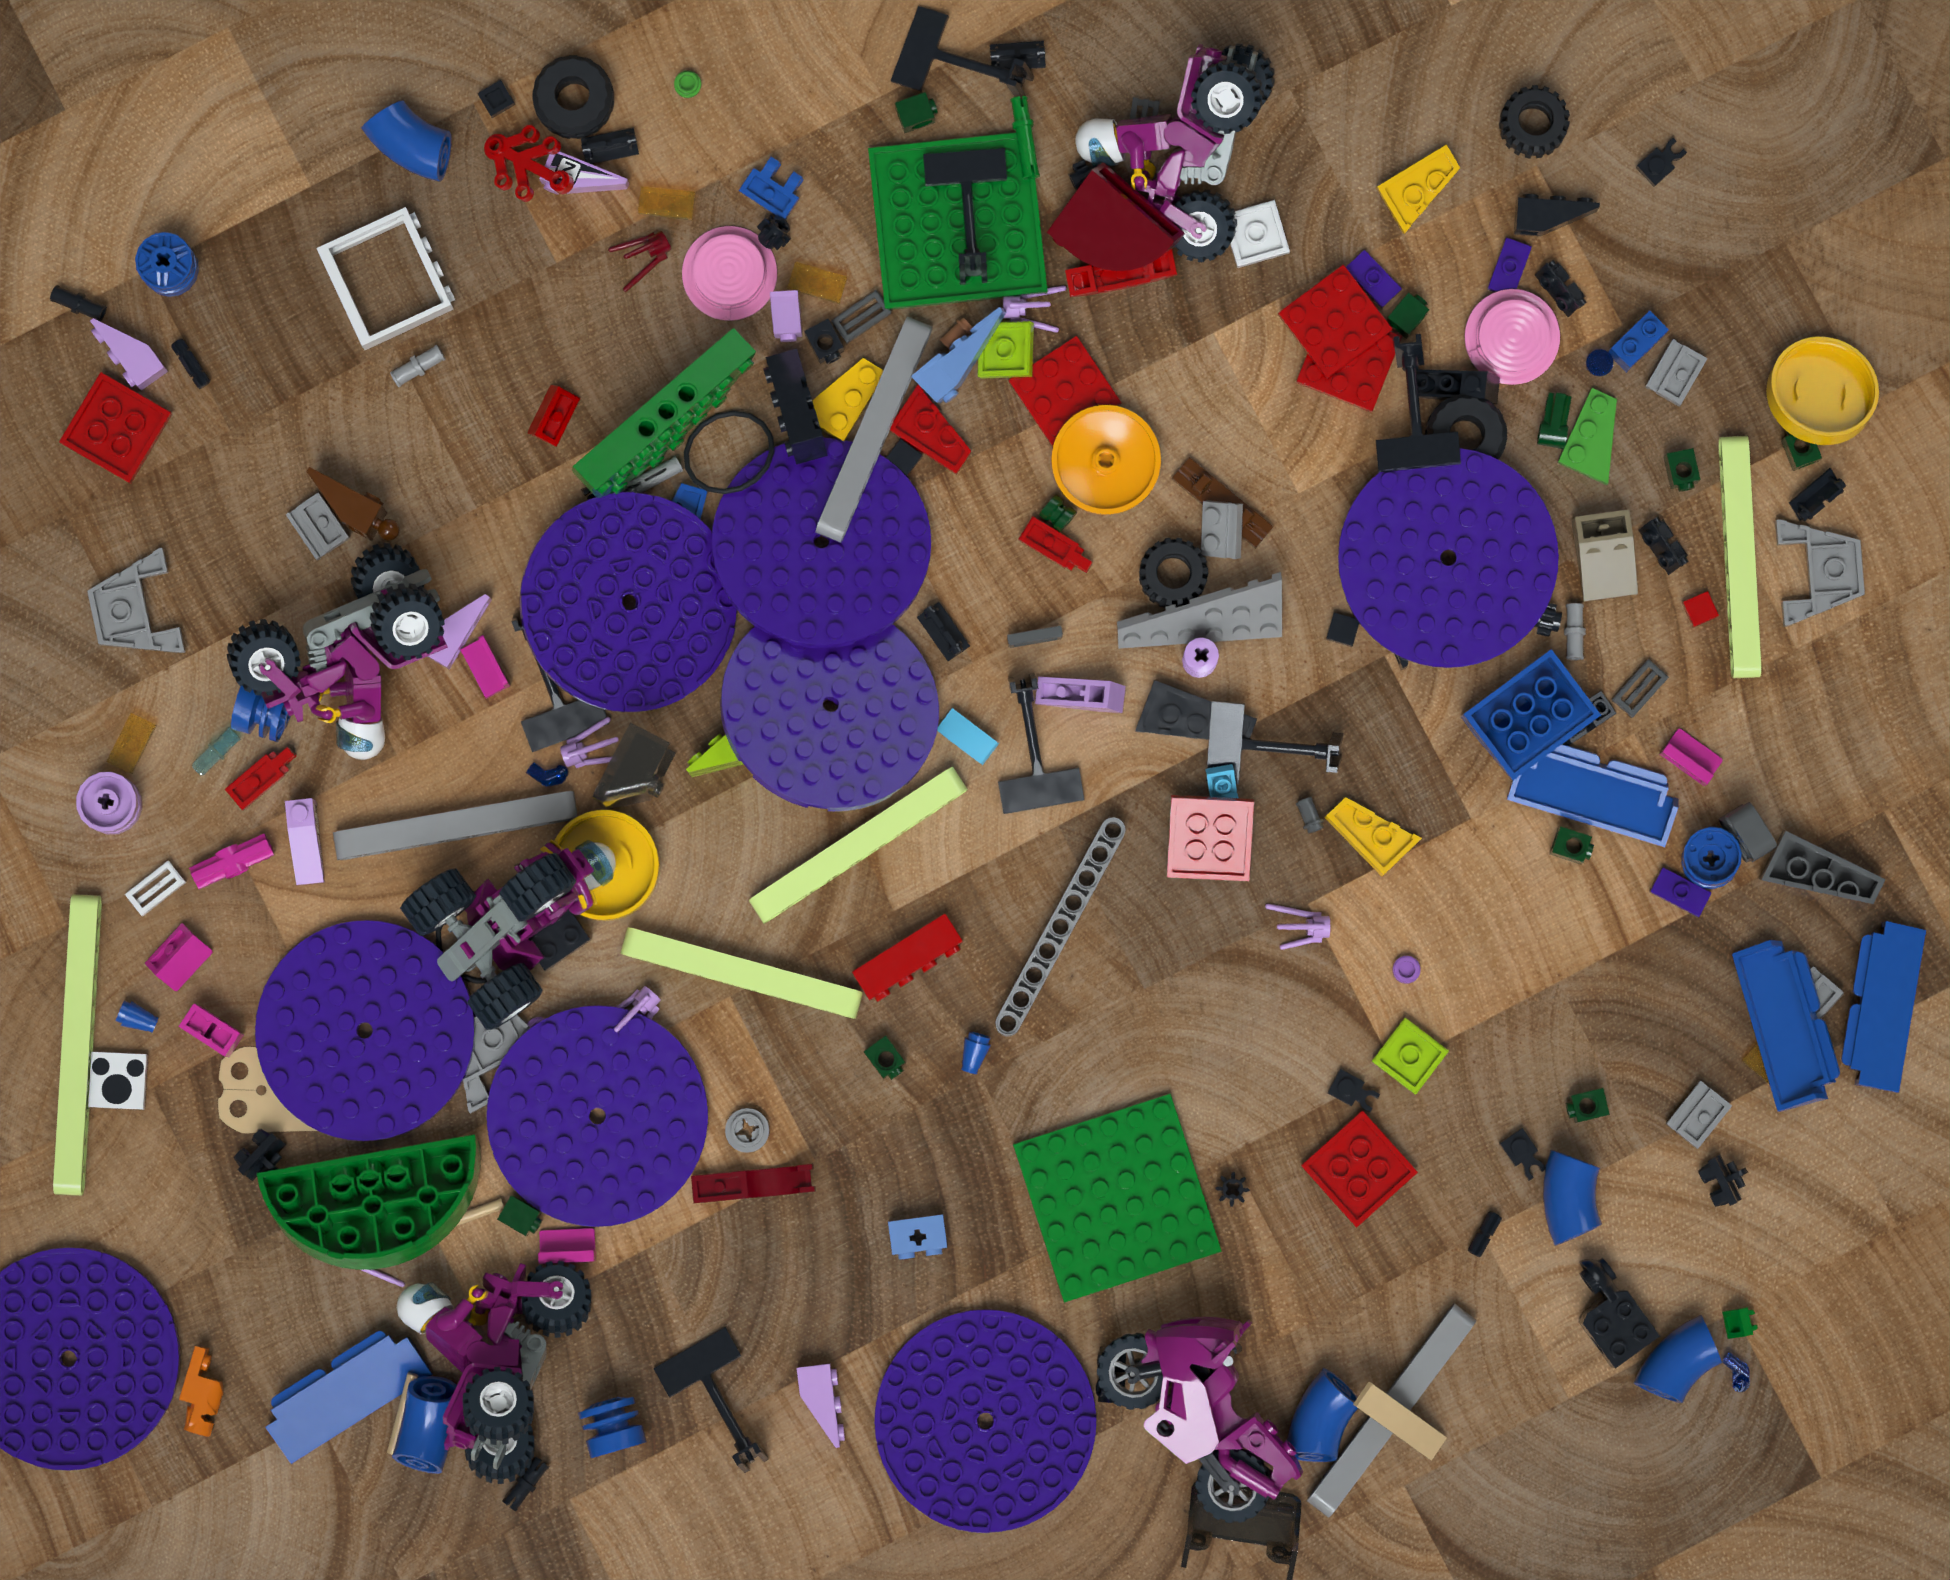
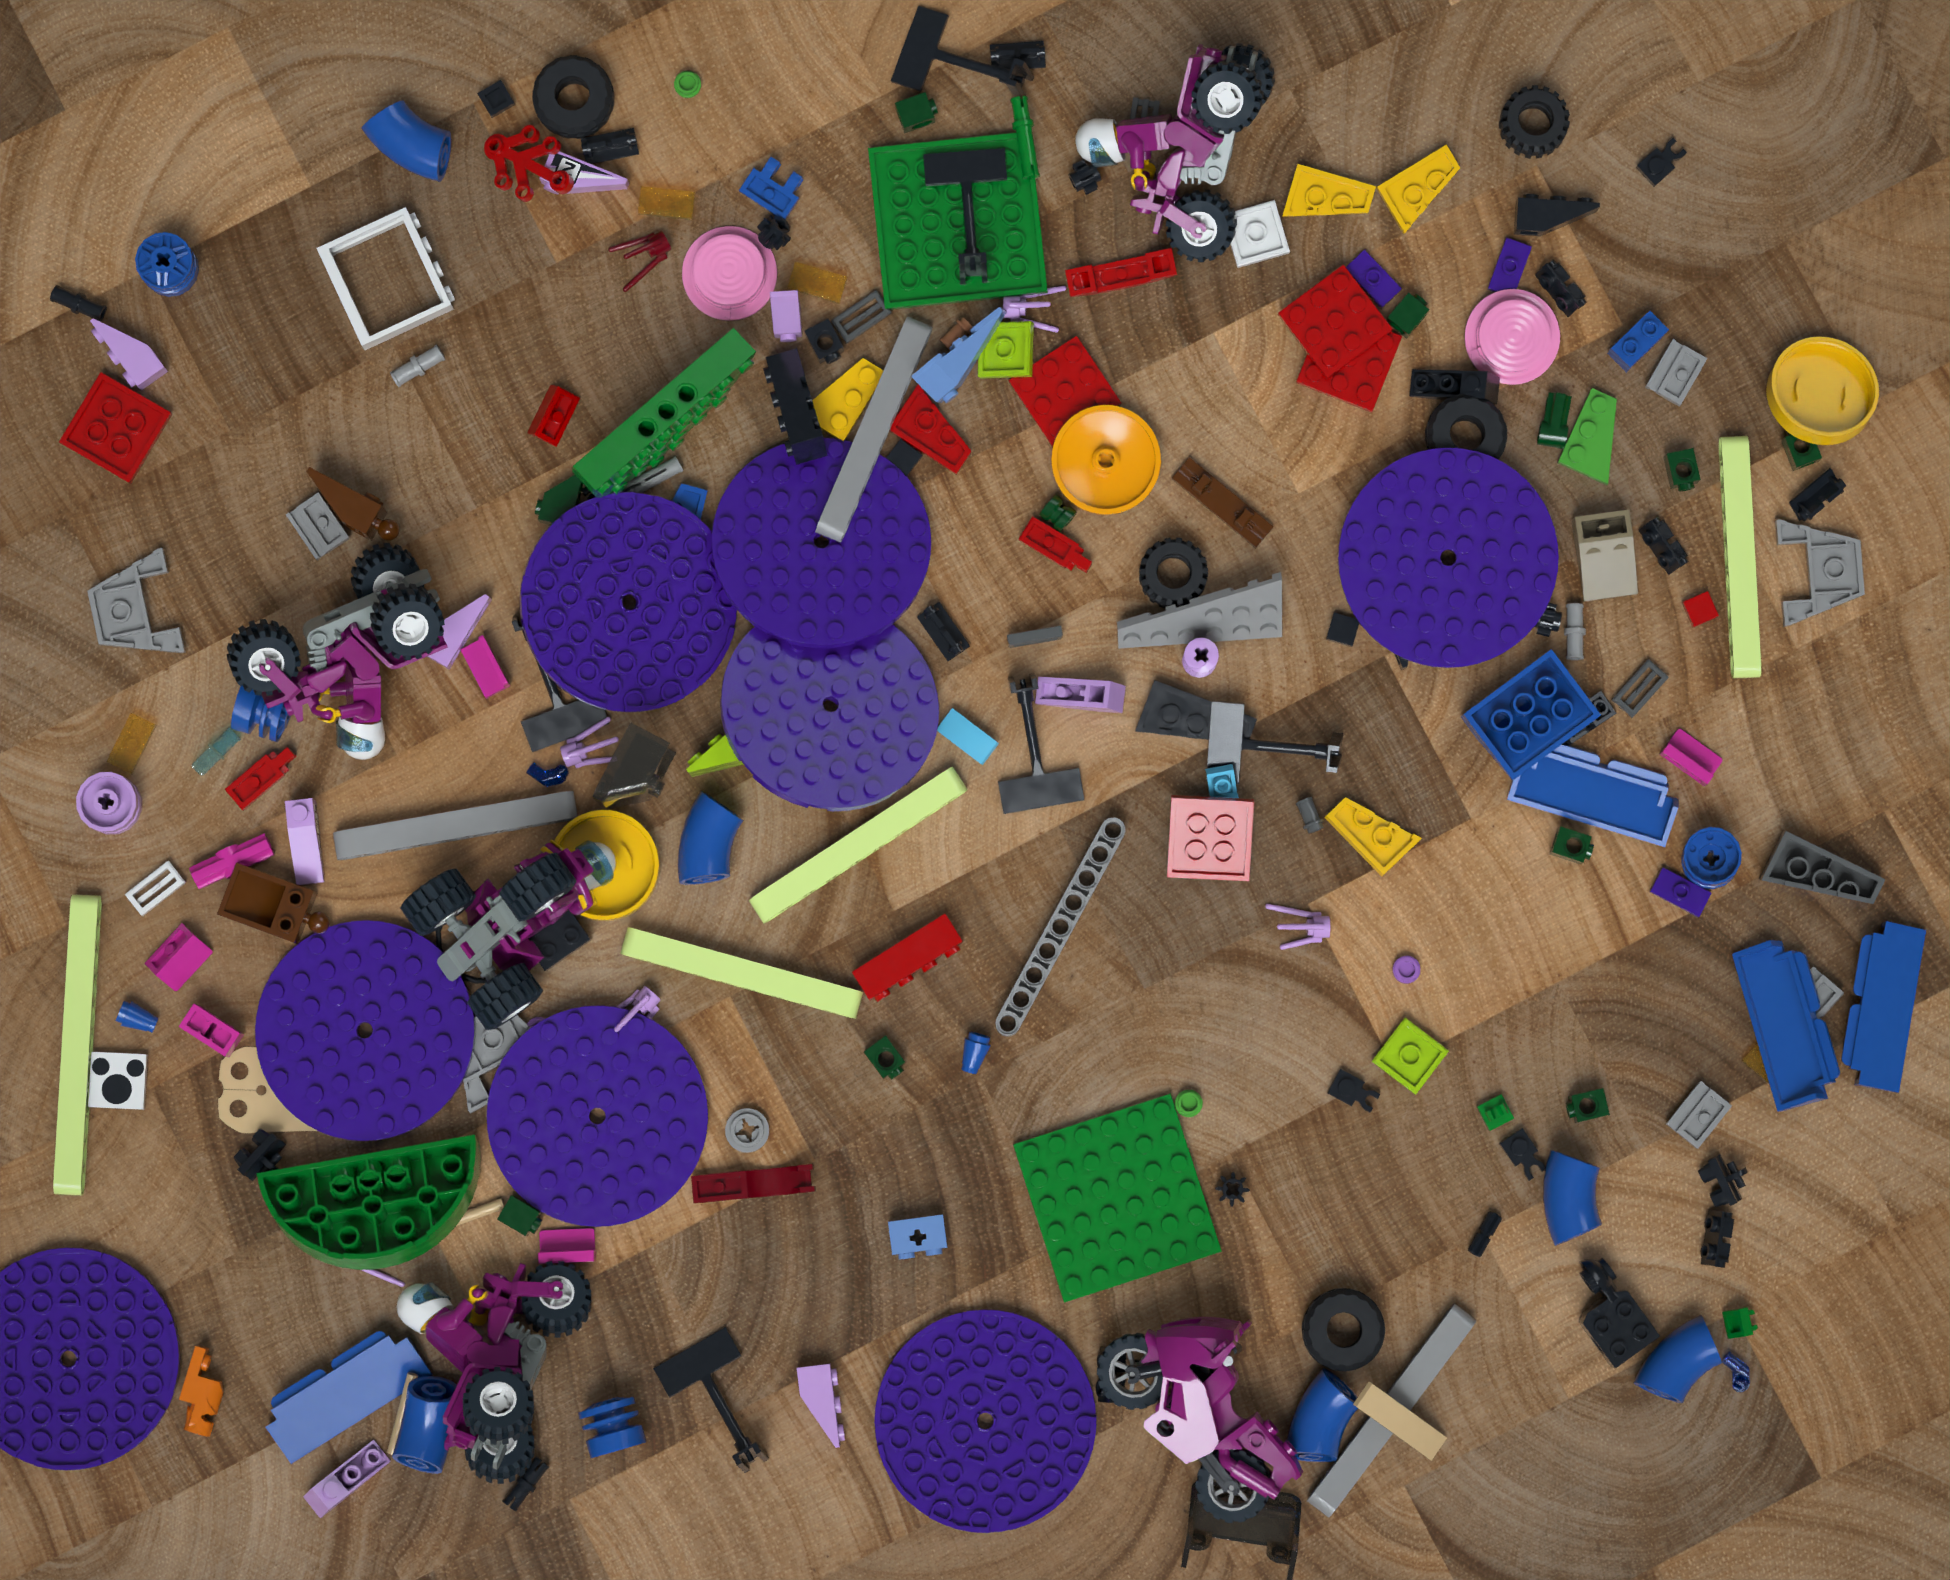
black axle [171,338,210,389] -> none
black piece [683,410,775,494] -> none
dark red brick [1047,162,1185,271] -> none
light grey plate [1201,500,1243,559] -> none
red plate [1301,1110,1418,1228] -> none
black piece [1376,334,1461,472] -> none
clear blue plate [1586,349,1613,377] -> none
dark grey beam [1719,802,1777,863] -> none
none -> reddish brown slope [217,863,330,944]
none -> lavender slope [303,1440,391,1518]
none -> dark green slope [535,475,583,525]
none -> blue brick [678,791,744,885]
none -> bright green plate [1175,1090,1203,1117]
none -> yellow wing [1282,164,1376,217]
none -> black tyre [1302,1288,1385,1372]
none -> green tile [1477,1094,1514,1131]
none -> black hinge [1700,1210,1735,1268]

